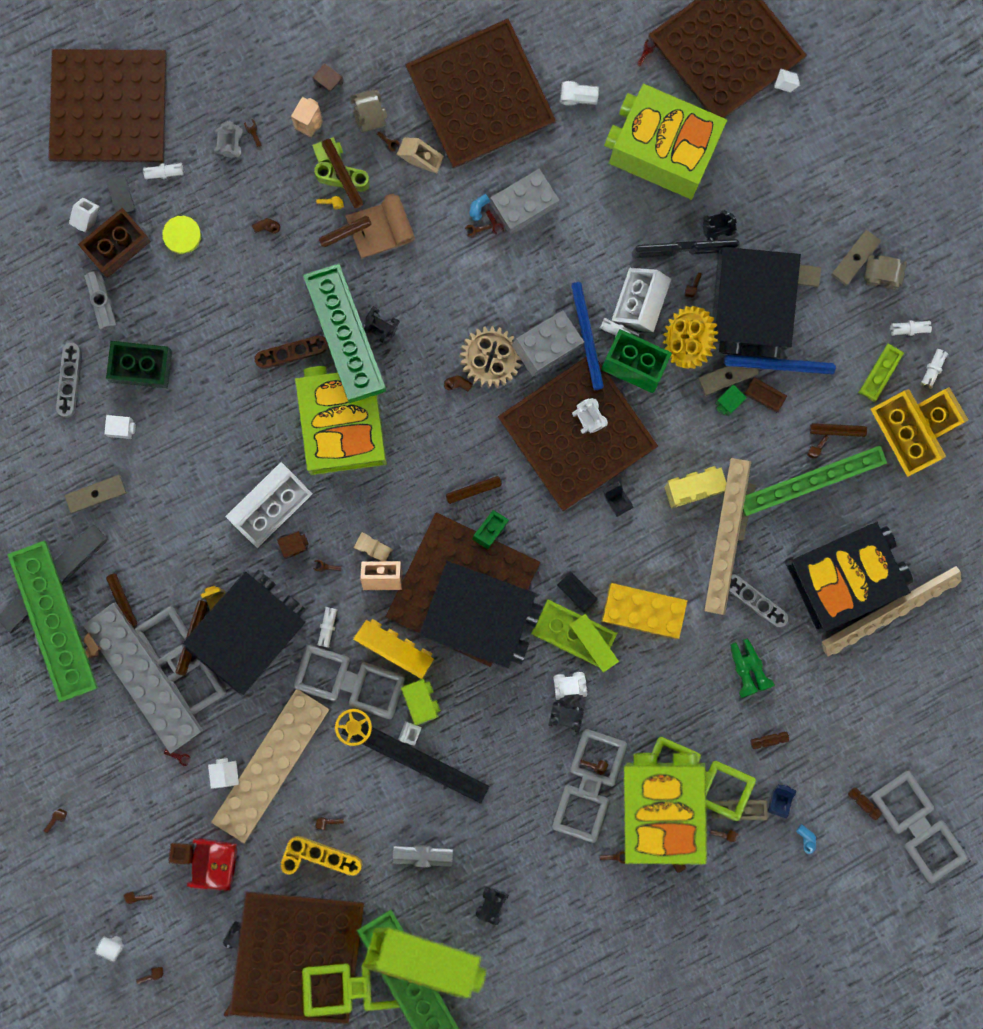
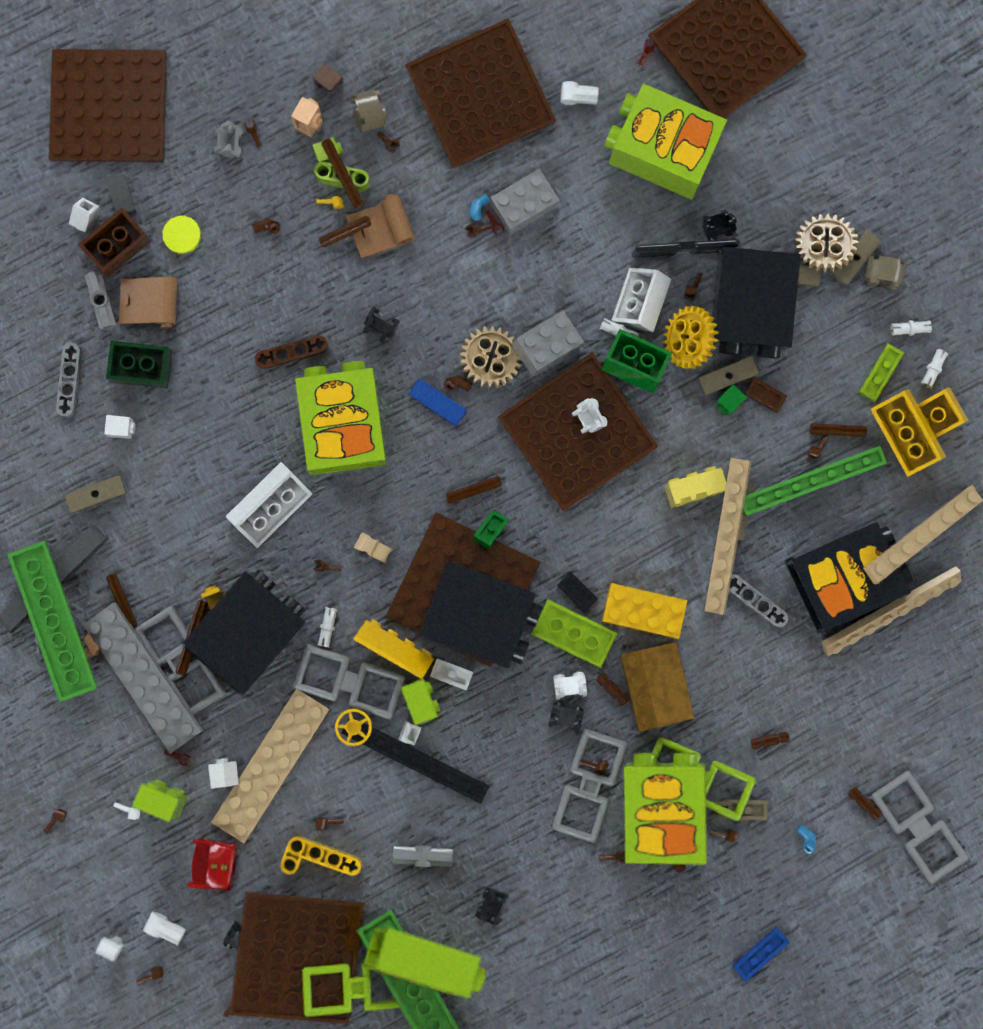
reddish brown hand [123,891,153,904] -> none
white pin [143,163,184,180] -> none
reddish brown panel [169,842,194,865] -> none
reddish brown brick [277,531,309,559] -> none
plate [303,264,386,404] -> none
light nougat brick [360,561,403,590] -> none
tan slope [397,137,444,173] -> none
lime tile [569,614,619,673] -> none
blue axle [571,282,604,390] -> none
black bracket [603,482,633,517] -> none
blue axle [724,355,836,375] -> none
green piece [730,638,775,698] -> none
dark blue bracket [768,785,796,819] -> none
white slope [774,69,800,92] -> none
none -> white hand [114,802,140,820]
none -> medium nougat door [119,277,178,329]
none -> lime brick [132,779,188,822]
none -> white piece [143,911,186,946]
none -> blue tile [409,378,467,426]
none -> white plate [430,659,473,690]
none -> reddish brown axle [596,673,630,706]
none -> pearl gold slope [620,642,694,732]
none -> blue tile [732,927,790,982]
none -> tan gear [795,214,858,273]
none -> tan plate [863,485,983,585]

